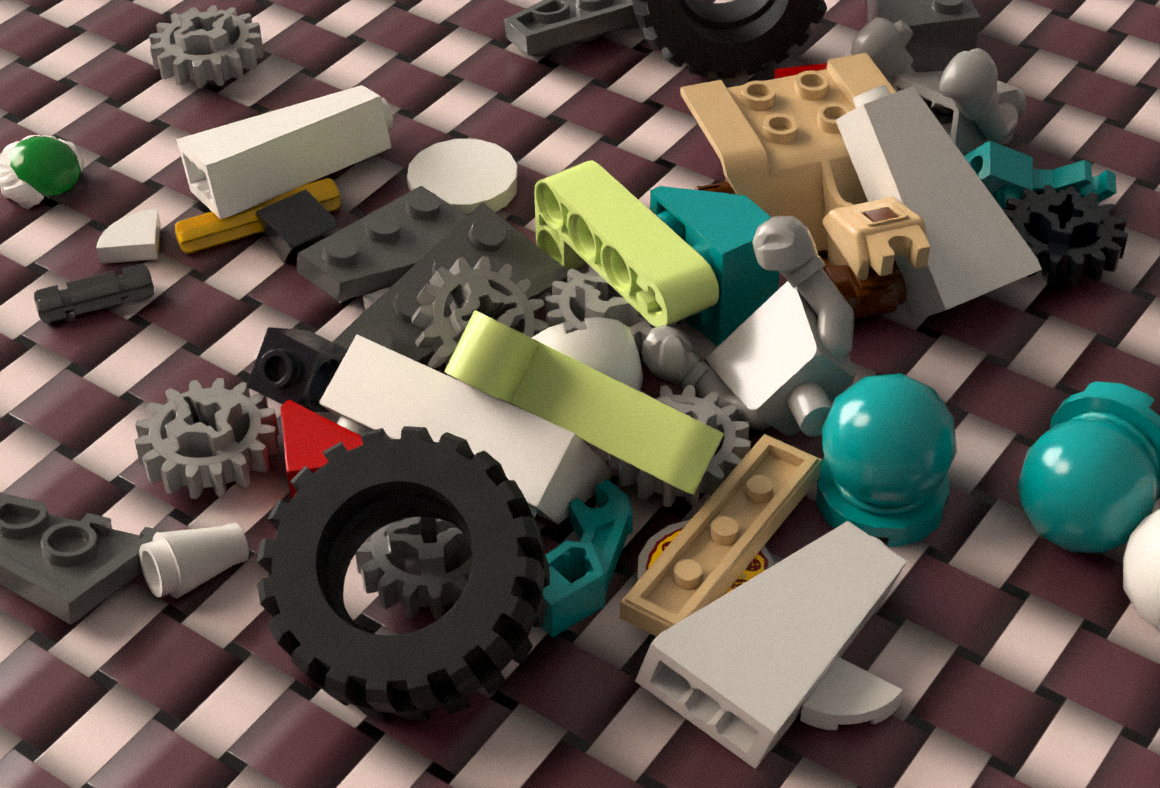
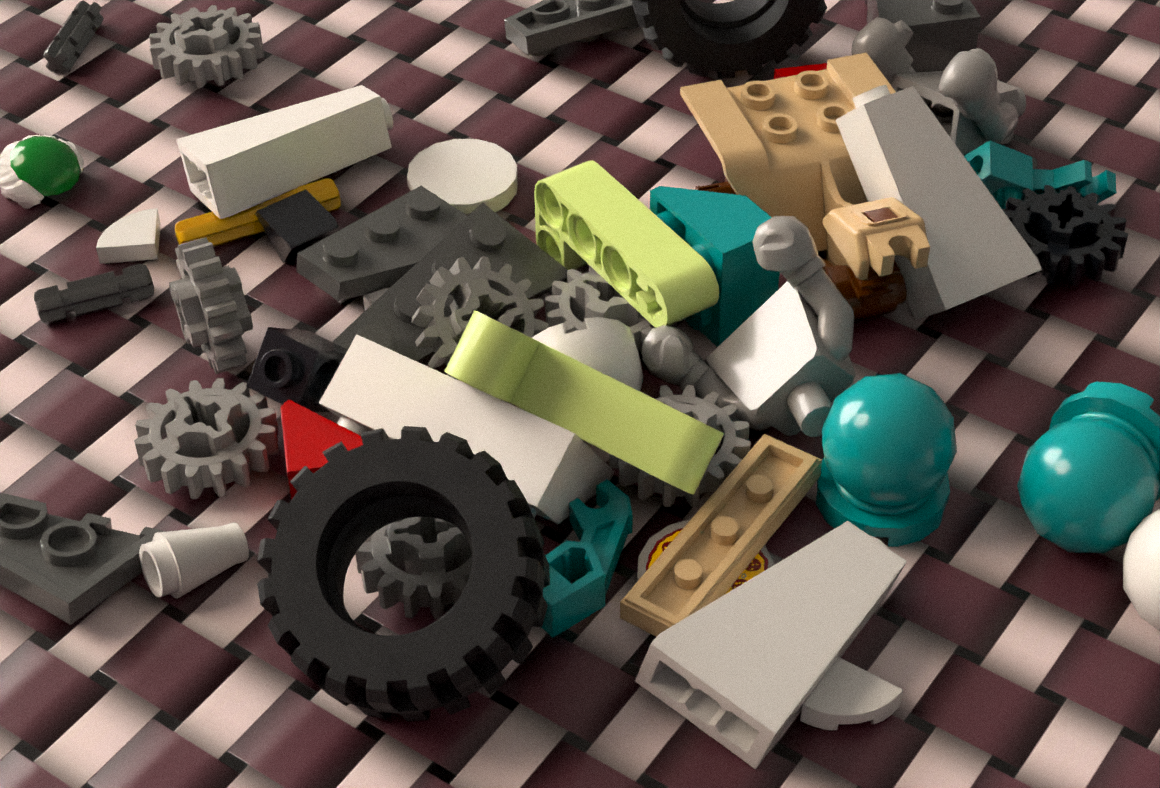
none -> dark grey axle [43,1,104,73]
none -> light grey gear [169,237,253,374]

